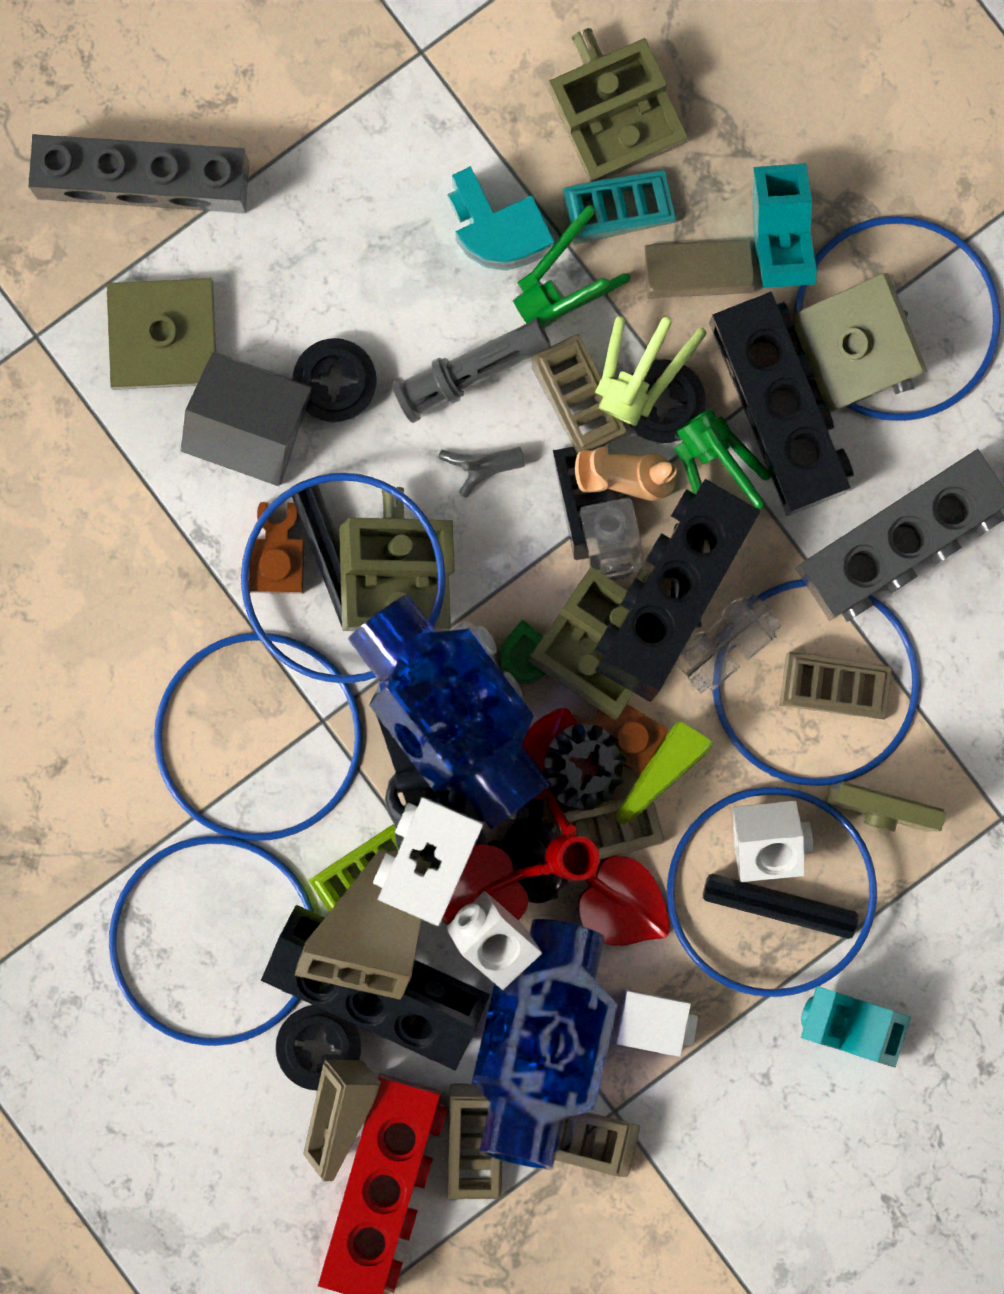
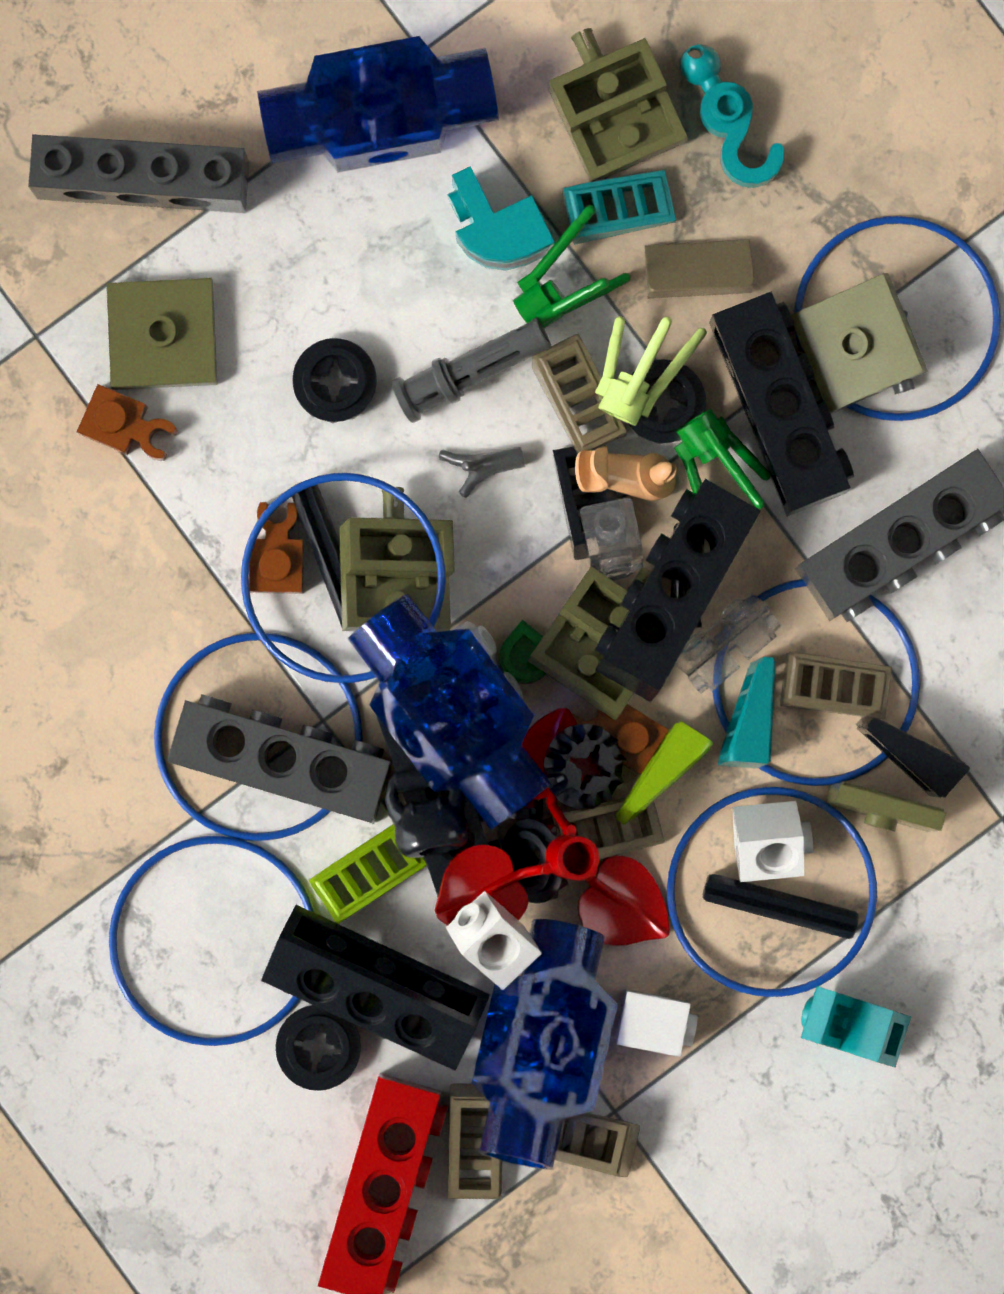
dark grey slope [181,352,313,487] -> none
dark tan slope [295,850,432,1000] -> none
dark tan slope [303,1060,381,1181] -> none
white brick [373,797,483,926] -> none
teal brick [752,163,817,288] -> none
none -> dark orange plate [77,384,178,461]
none -> dark grey brick [166,694,393,824]
none -> clear blue brick [257,36,499,172]
none -> teal piece [680,44,784,188]
none -> teal slope [718,657,776,769]
none -> black slope [856,717,970,798]

